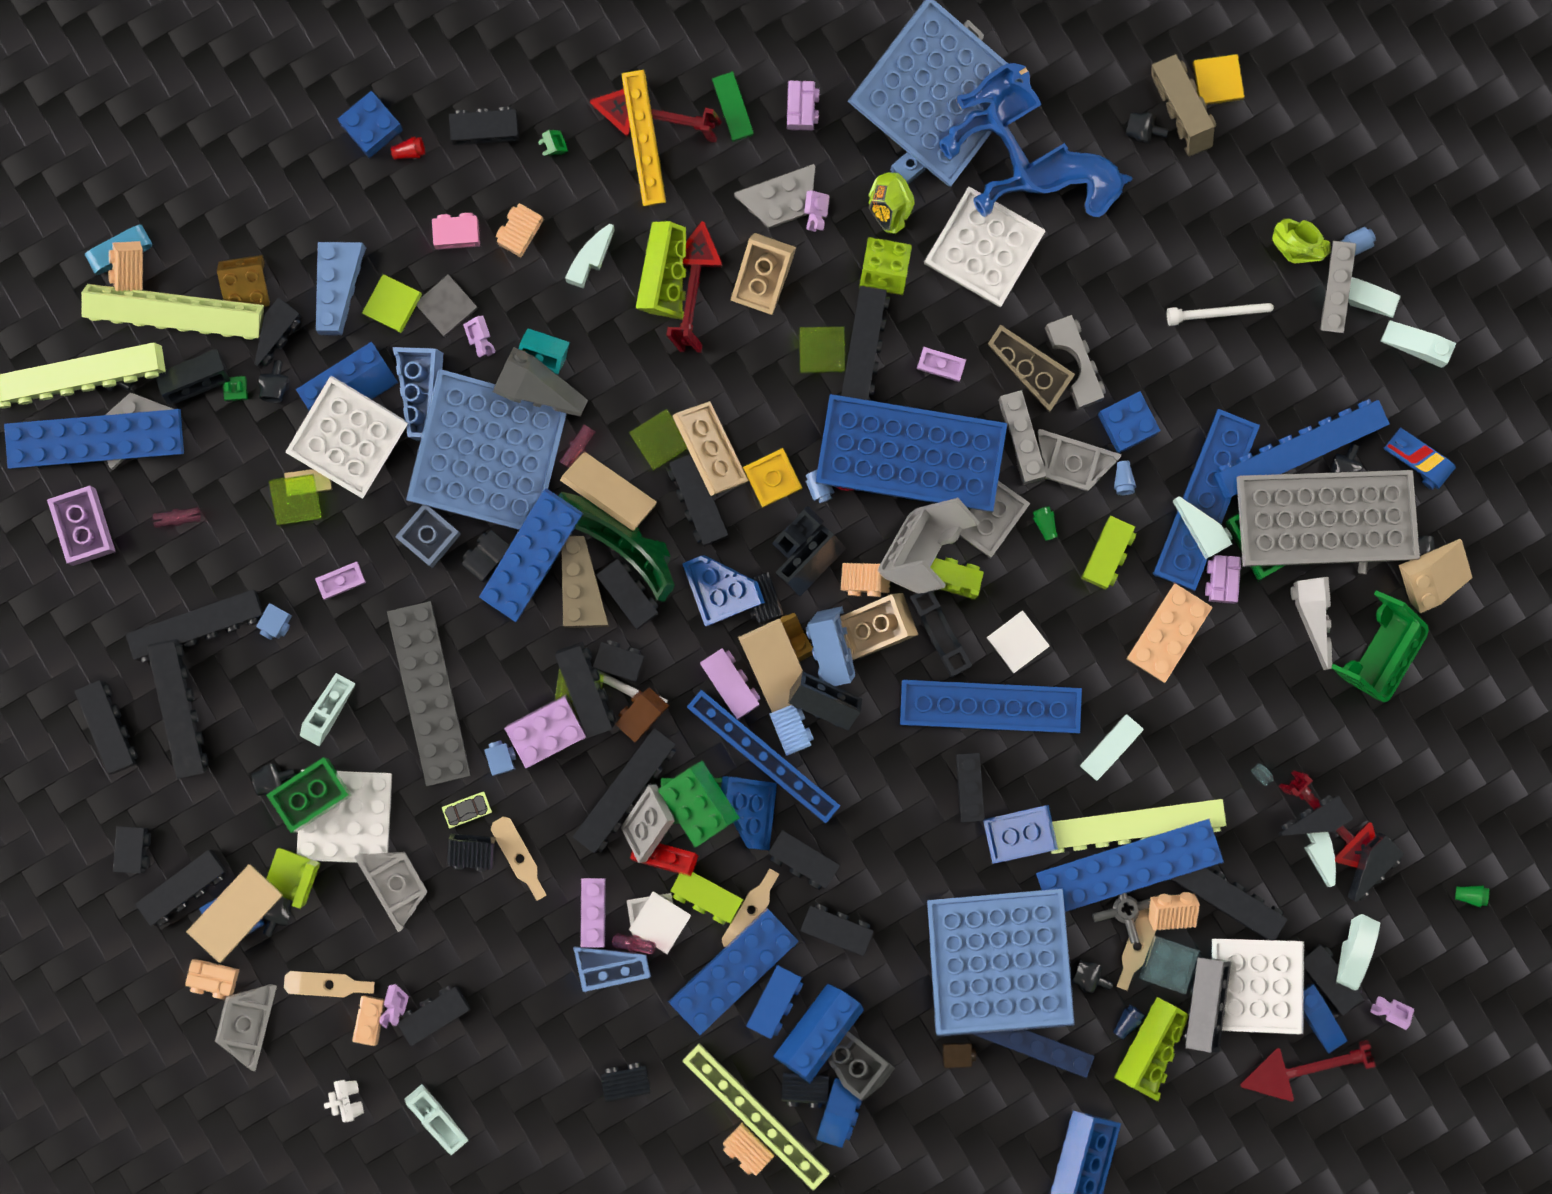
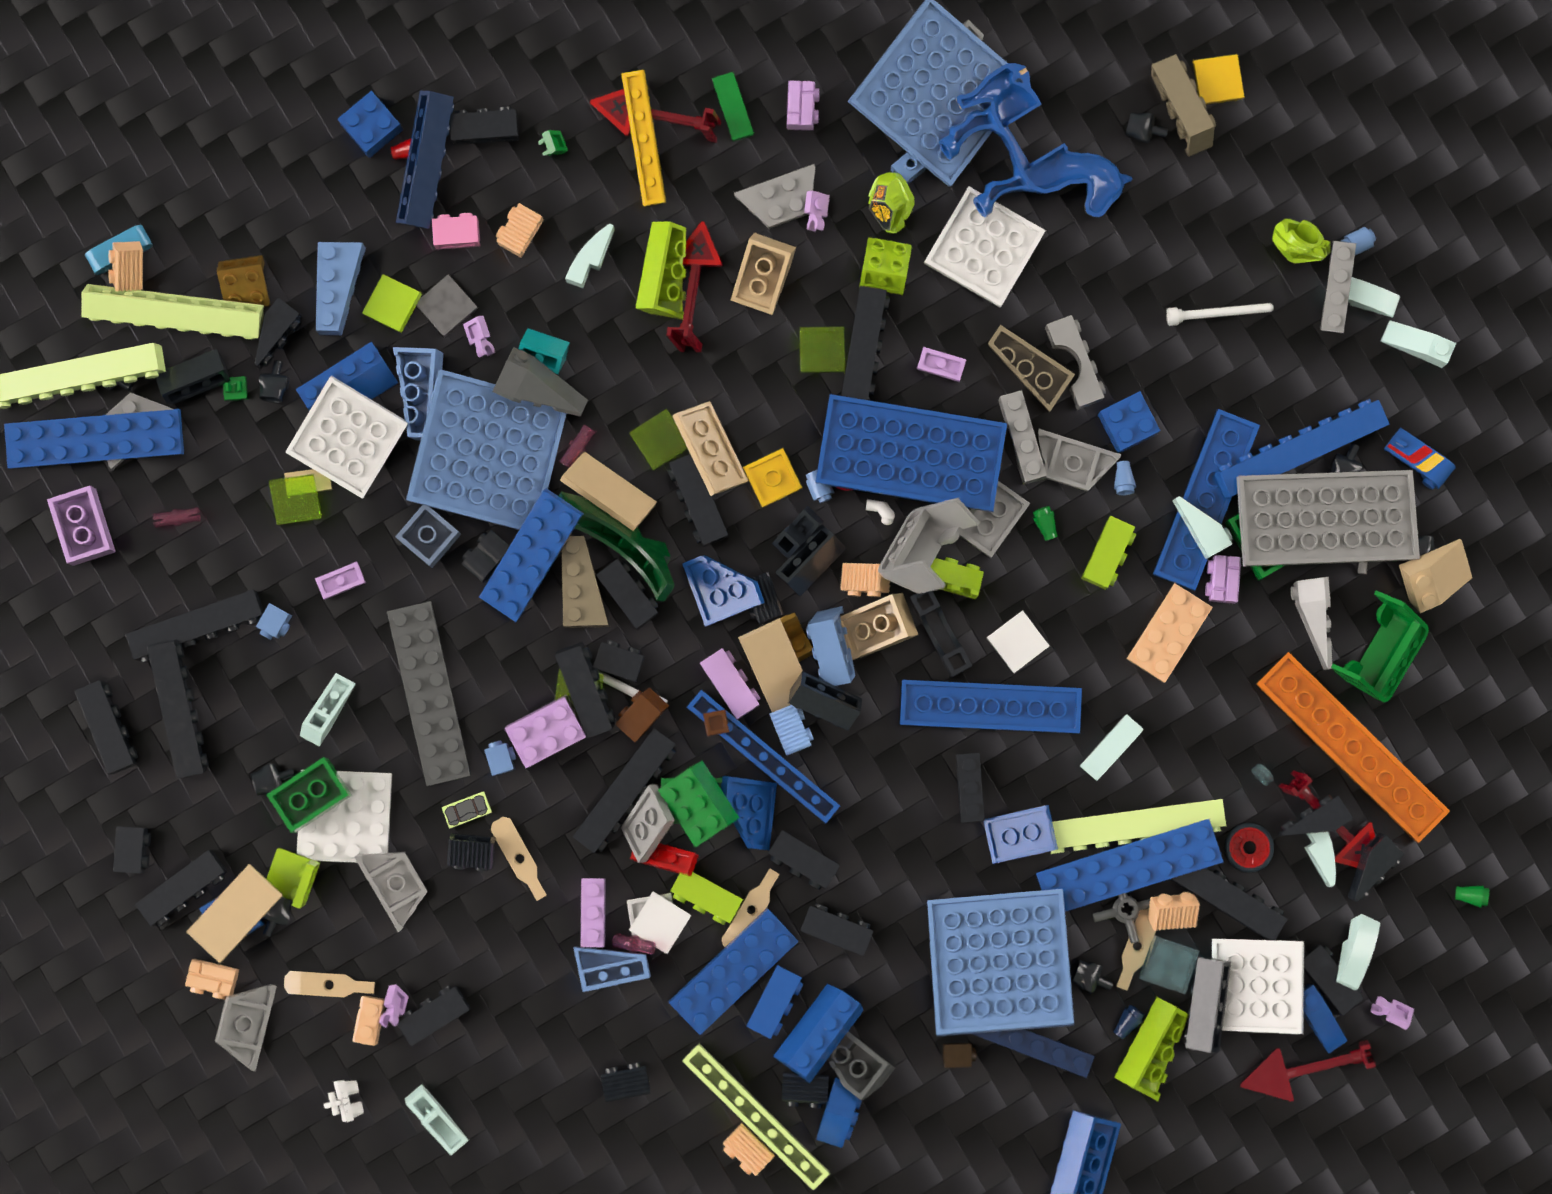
none -> dark blue brick [396,91,454,229]
none -> reddish brown tile [703,710,729,736]
none -> white arm [866,499,895,525]
none -> red wheel [1225,823,1274,872]
none -> orange plate [1256,652,1450,843]

